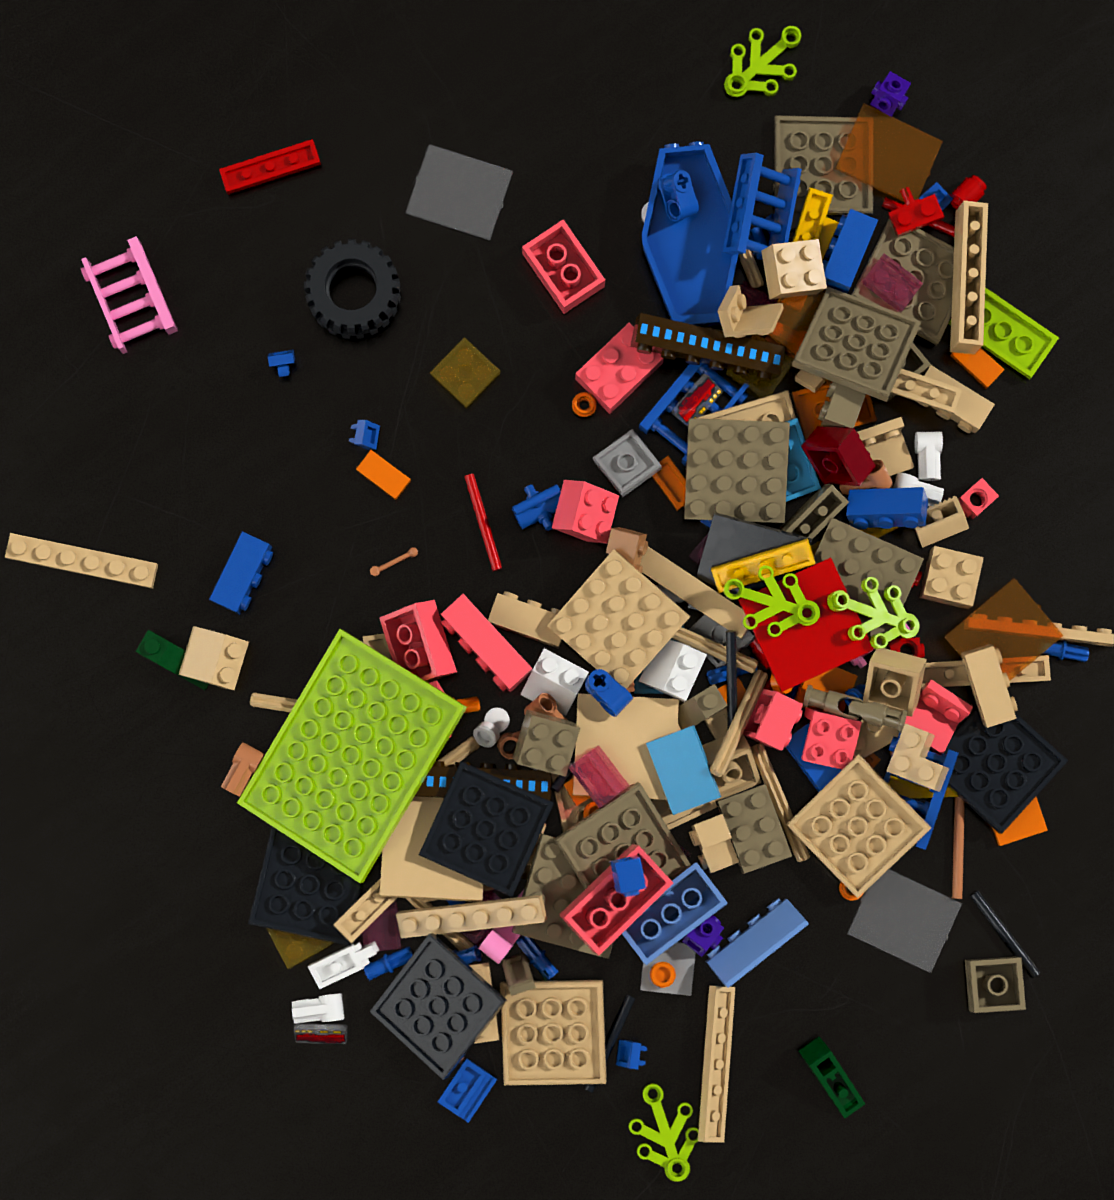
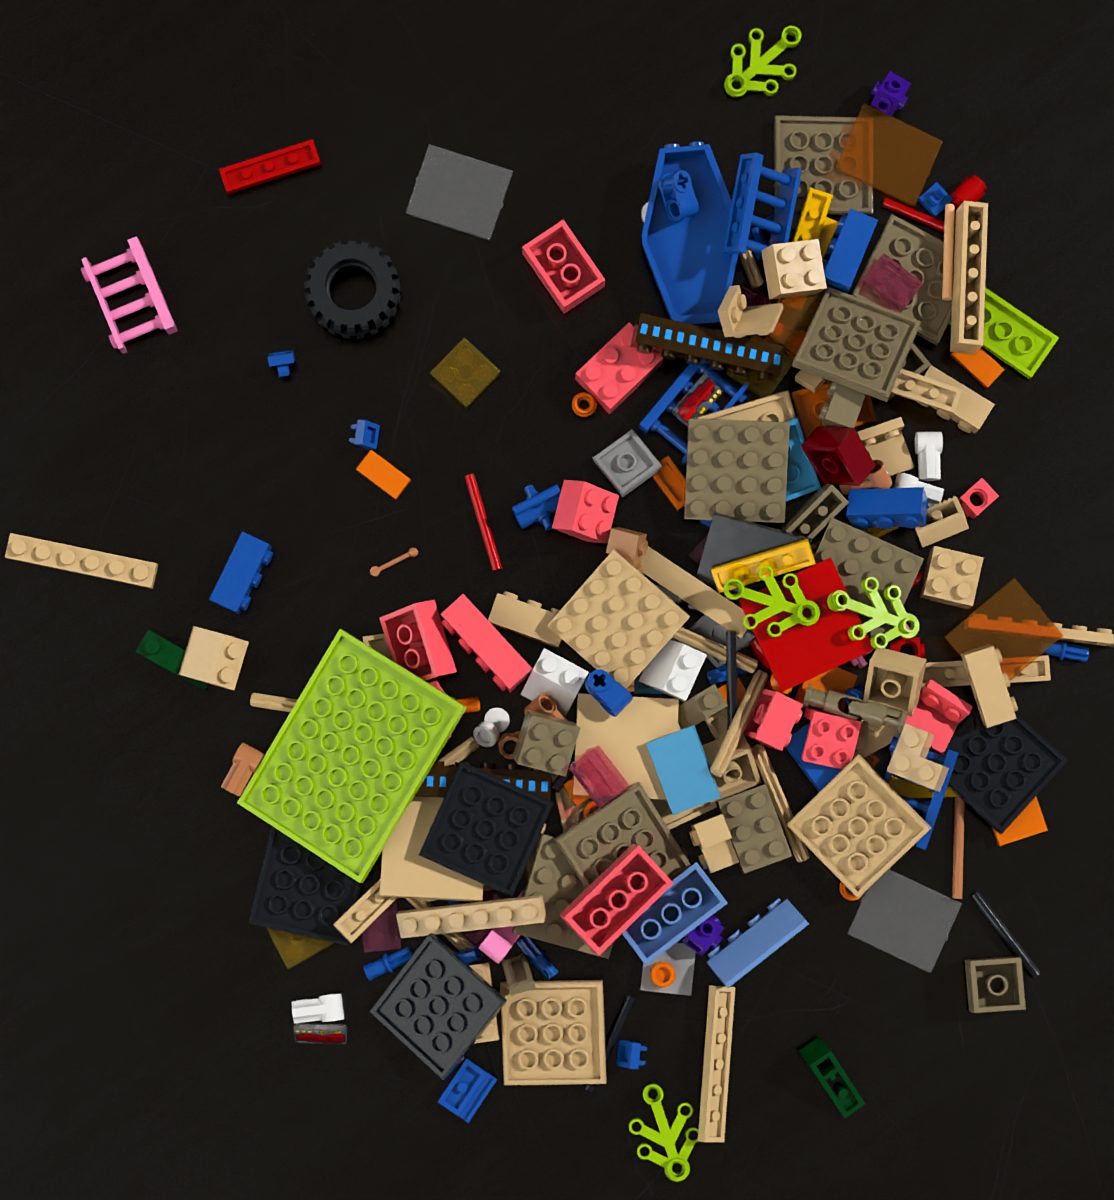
white hinge [308,941,379,989] -> none
blue brick [610,856,646,897] -> none
red plate [888,187,944,237] -> none
none -> light nougat bar [942,204,955,301]

